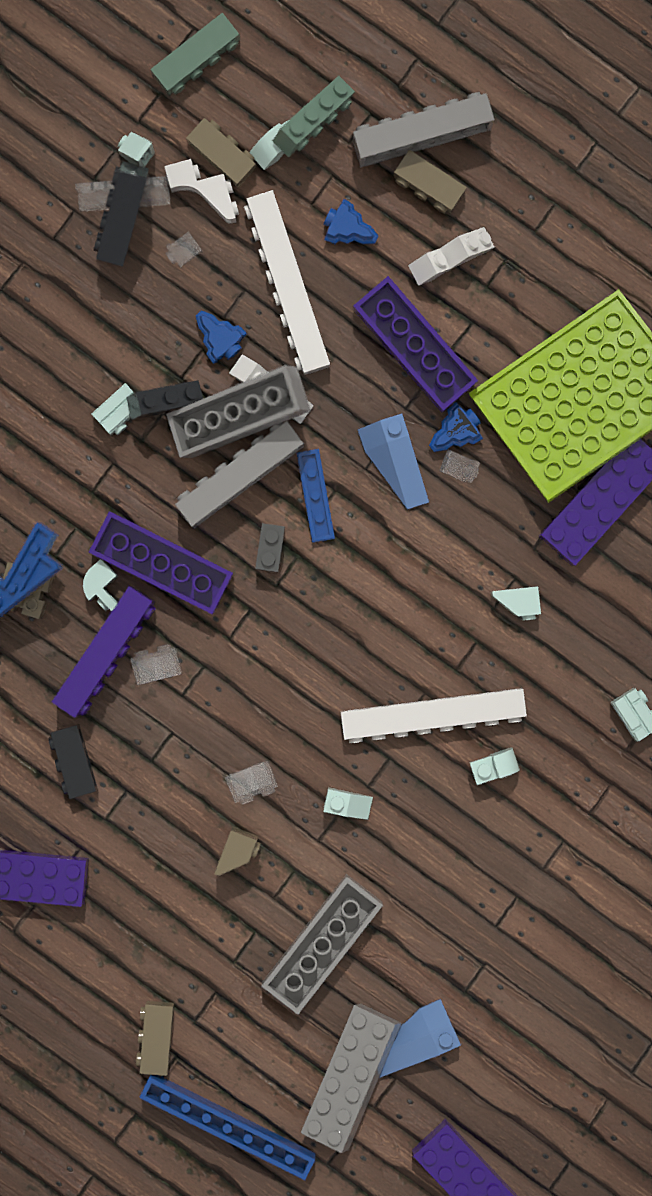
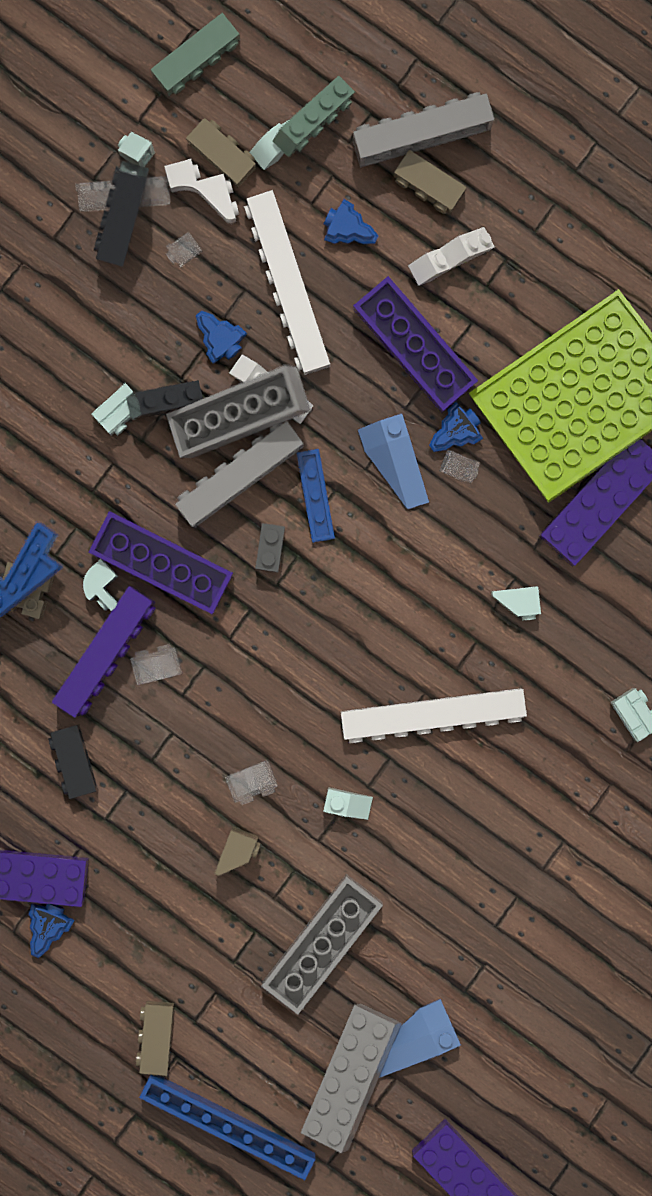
light aqua brick [469,747,520,785] -> none
none -> blue rock [29,903,74,958]

